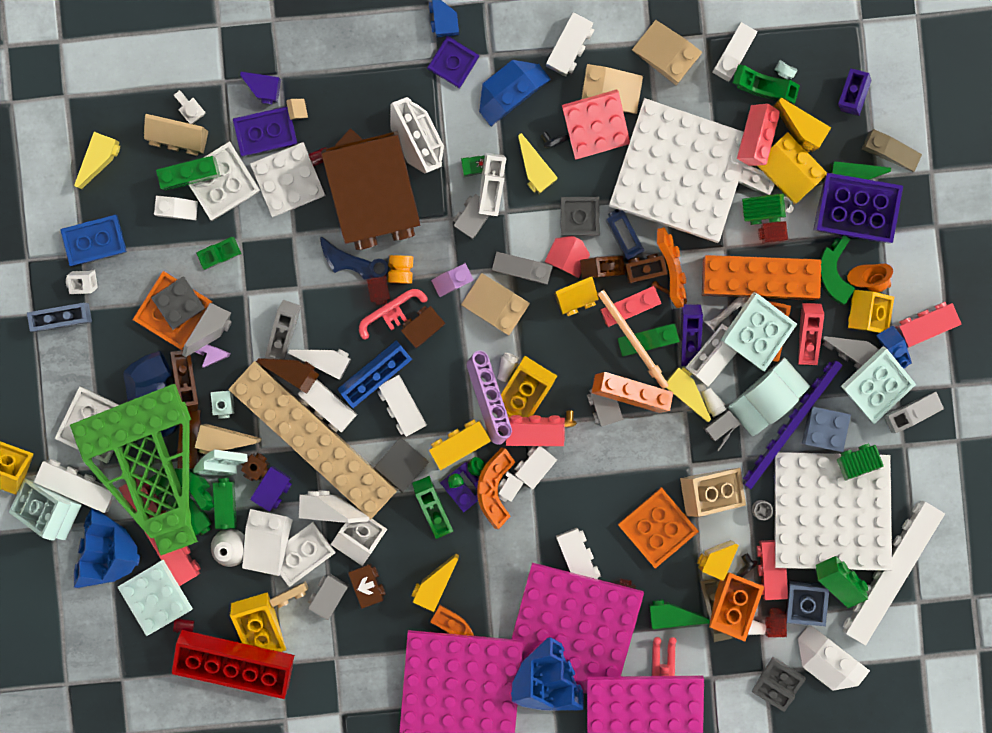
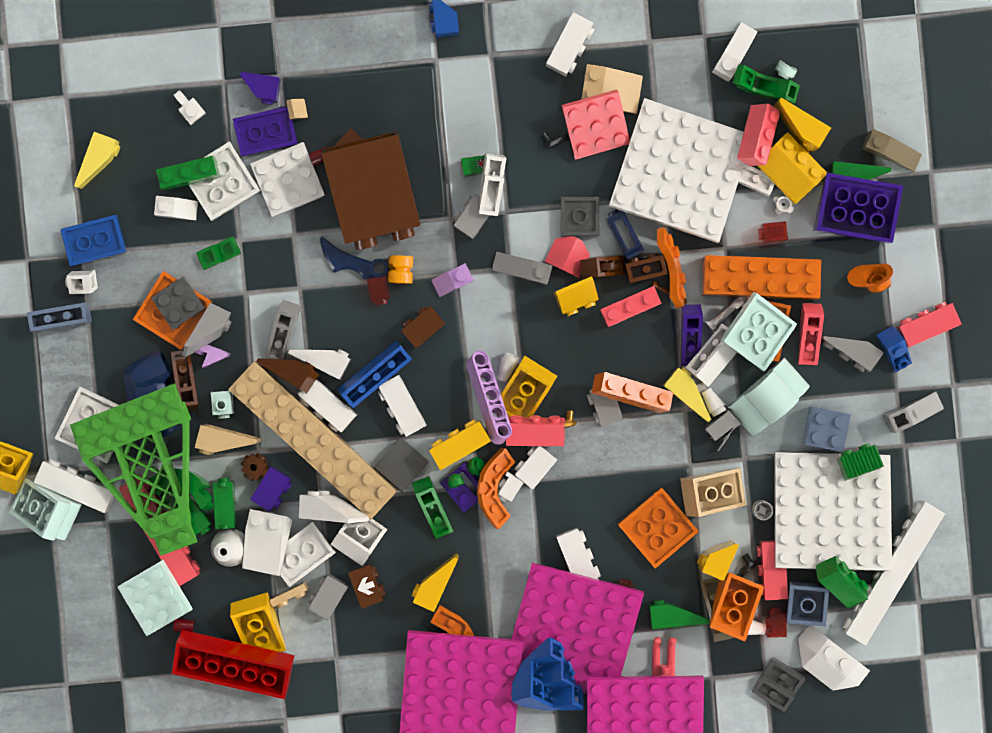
blue brick [74,508,140,588] -> none
tan slope [144,114,209,156] -> none
reddish brown slope [177,410,201,469] -> none
light aqua slope [193,450,247,477] -> none
coral piece [359,289,428,340] -> none
white wedge [390,97,444,173] -> none
dark purple tile [427,36,480,89] -> none
tan slope [461,273,530,336] -> none
blue wedge [479,60,551,127] -> none
light yellow slope [518,133,558,194] -> none
light nougat bar [598,290,669,389] -> none
green slope [617,323,680,357] -> none
tan slope [632,20,703,86] -> none
green brick [742,194,786,225] -> none
dark purple plate [743,361,843,489] -> none
green arch [819,235,855,305] -> none
dark purple brick [838,68,872,116] -> none
light aqua plate [841,346,916,424] -> none
yellow slope [848,290,894,333] -> none

